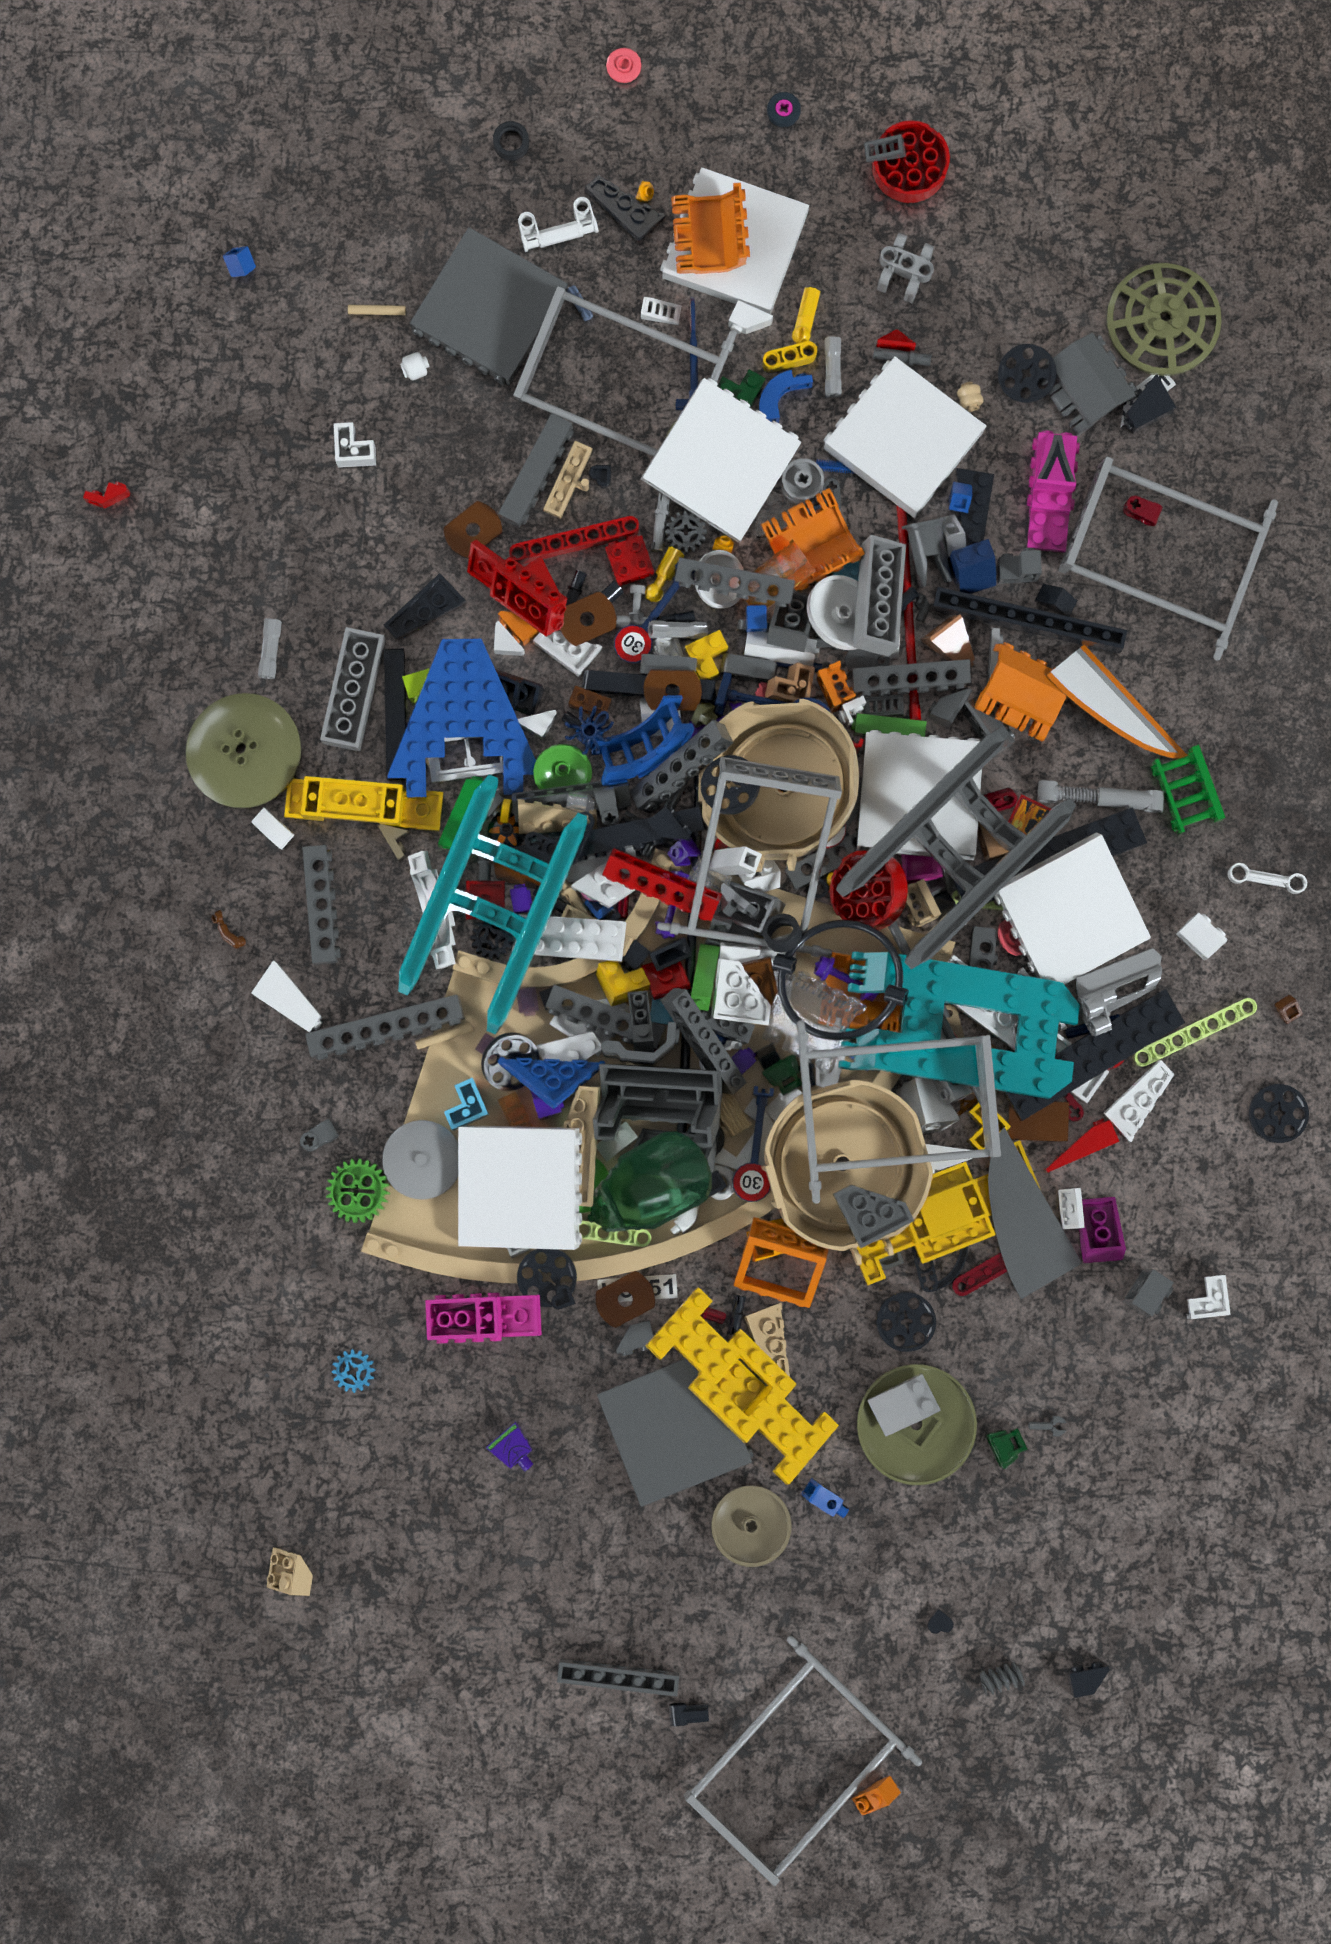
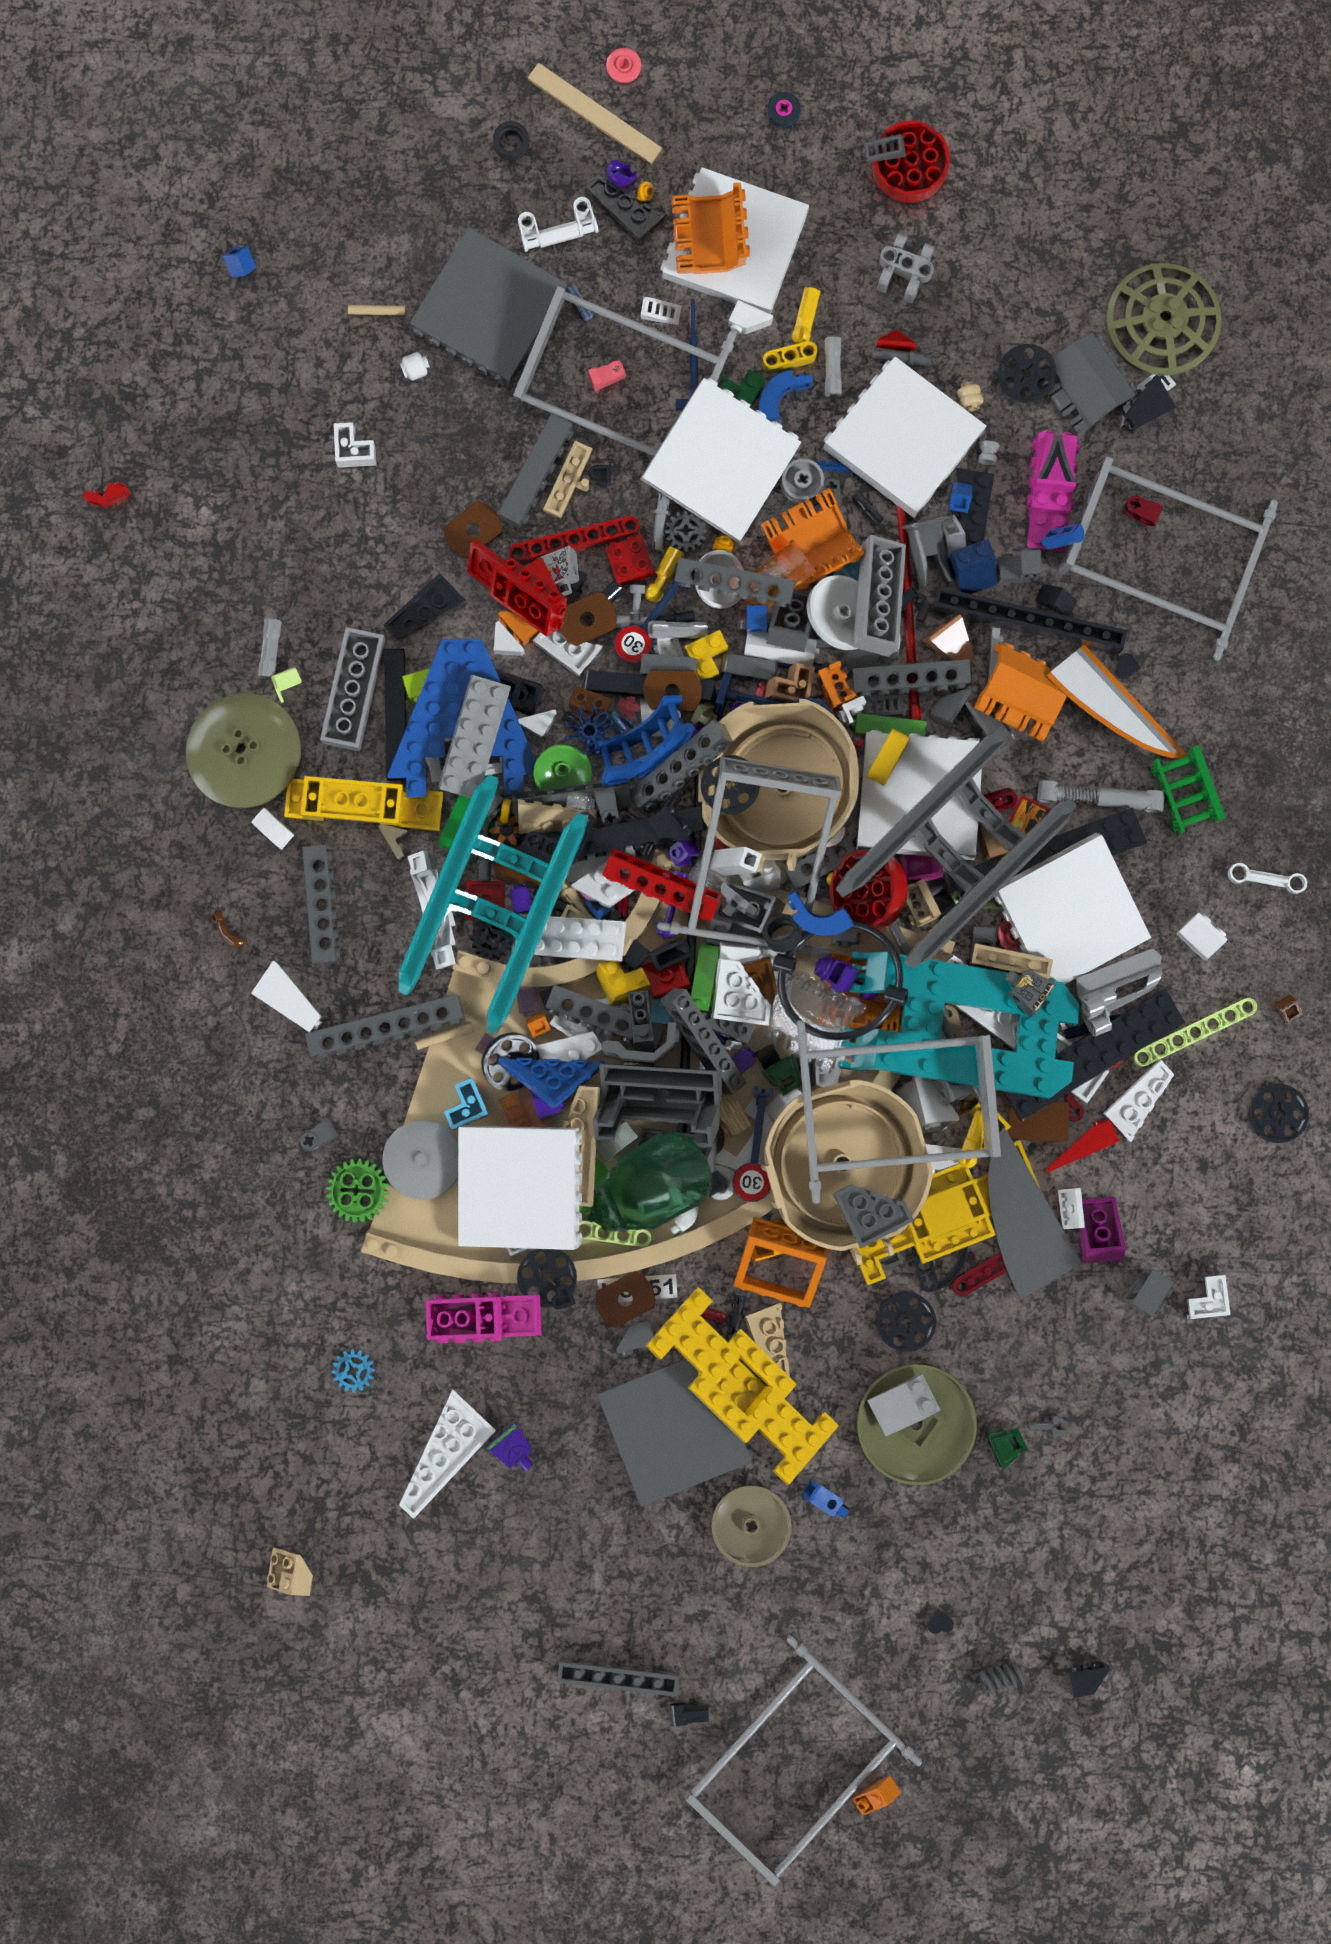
none -> yellowish green bracket [271,667,302,703]
none -> white wing [399,1389,496,1519]
none -> light grey brick [438,675,511,798]
none -> orange plate [525,1012,551,1038]
none -> tan tile [528,63,662,165]
none -> light grey torso [536,546,579,596]
none -> coral leg [588,360,627,391]
none -> dark purple hair [607,159,637,187]
none -> flat silver piece [608,710,634,734]
none -> coral plant [617,696,640,719]
none -> blue arch [787,890,854,936]
none -> dark purple window [825,959,861,993]
none -> dark grey brick [831,928,861,947]
none -> black axle [851,491,884,525]
none -> yellow beam [867,728,911,786]
none -> yellow piece [958,1111,984,1169]
none -> tan hinge [971,944,1053,980]
none -> light grey wheel [978,441,999,465]
none -> dark grey torso [1004,969,1056,1017]
none -> blue brick [1041,523,1084,550]
none -> black tile [1117,653,1141,679]

